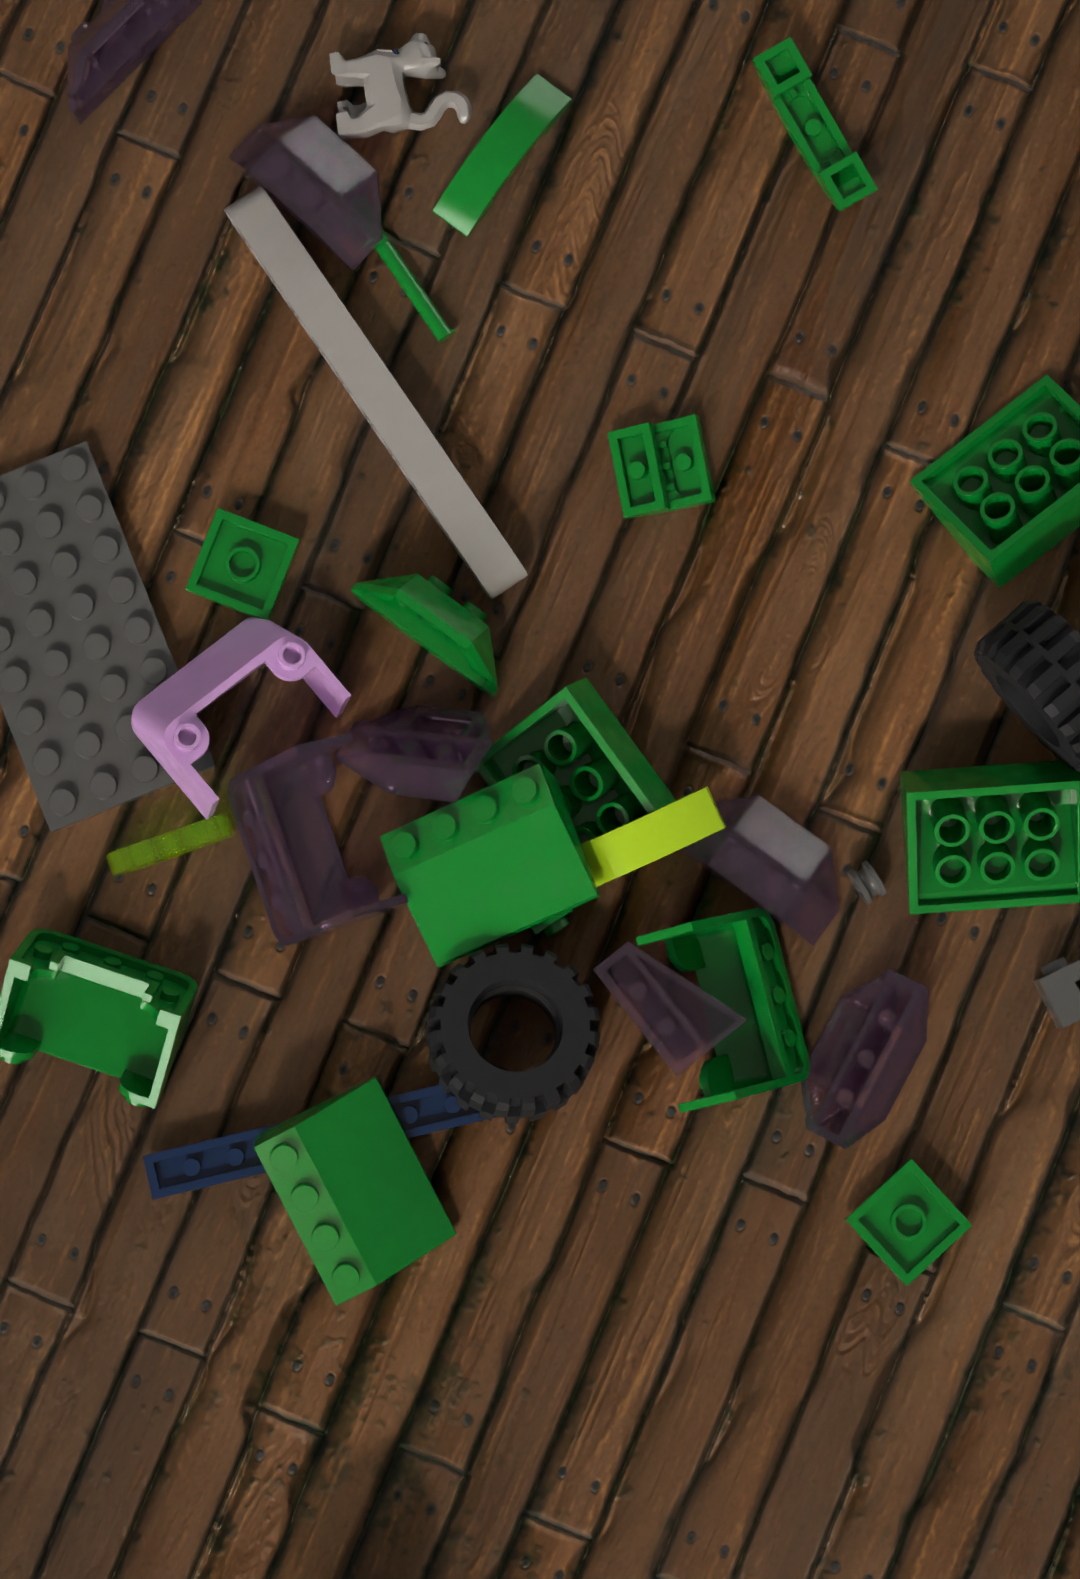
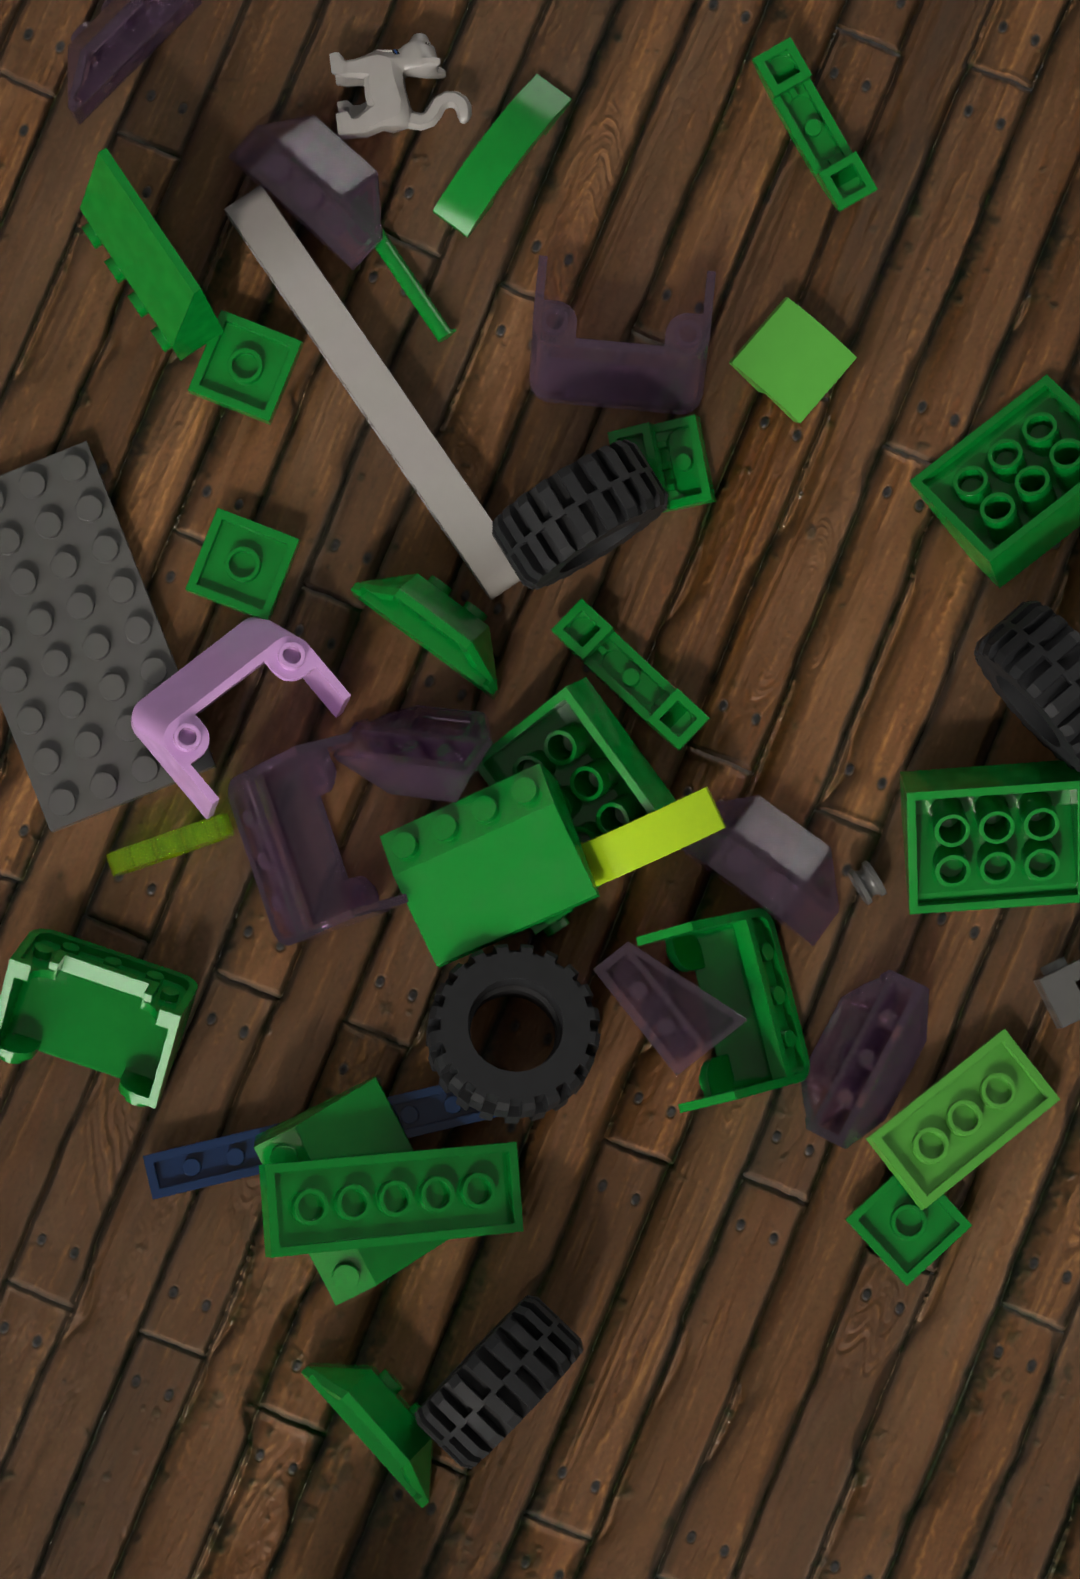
none -> green slope [80,148,224,361]
none -> green plate [188,310,303,425]
none -> green plate [259,1142,524,1258]
none -> green wedge [301,1363,433,1508]
none -> black tyre [415,1295,584,1469]
none -> black tyre [492,439,668,590]
none -> windscreen [529,255,716,414]
none -> green slope [551,598,710,751]
none -> bright green slope [729,297,857,423]
none -> bright green plate [865,1028,1060,1210]

